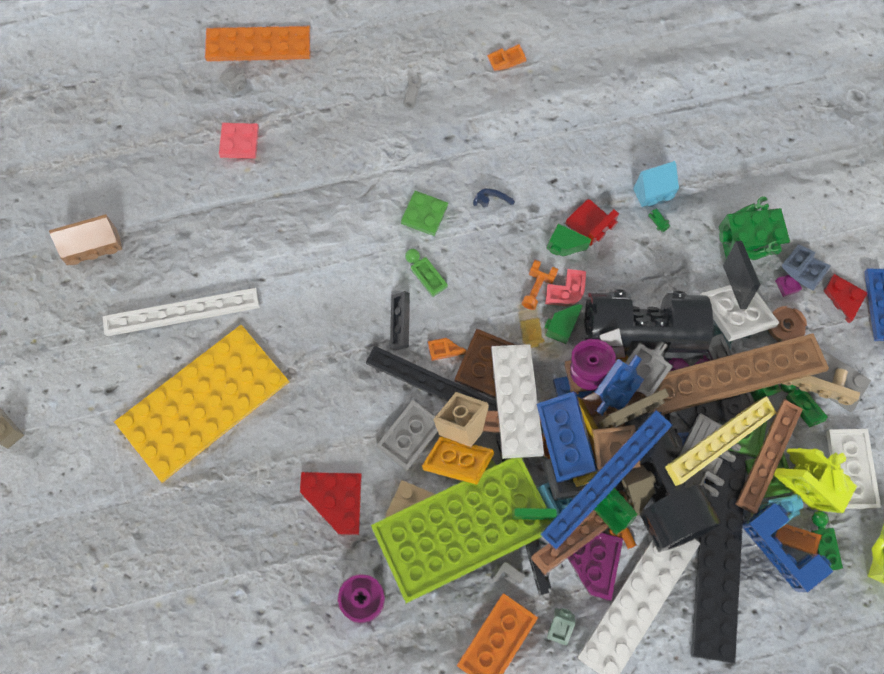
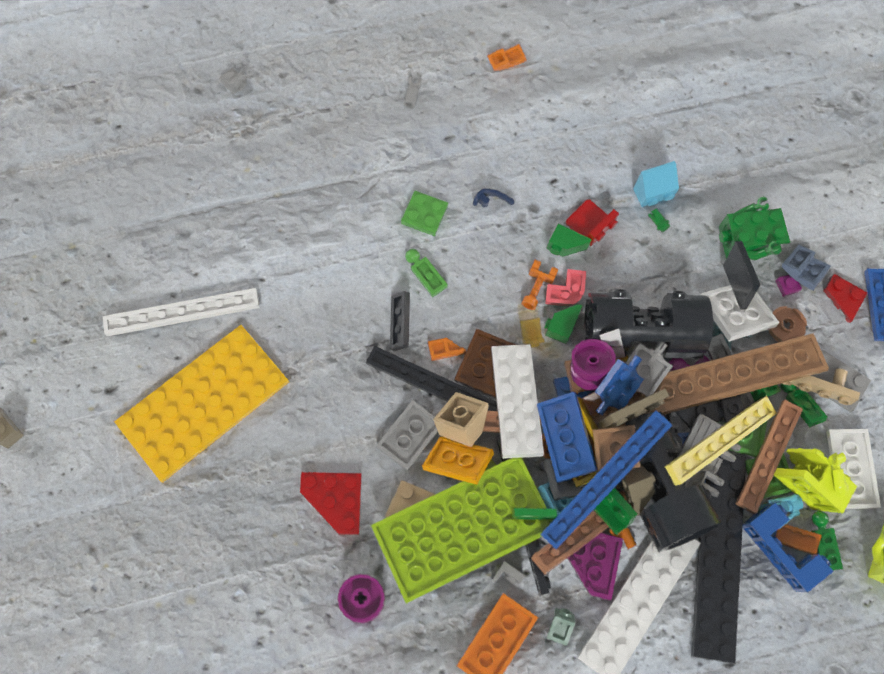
slope [49,214,123,265] -> none
orange plate [205,26,310,61] -> none
coral plate [219,123,259,159] -> none

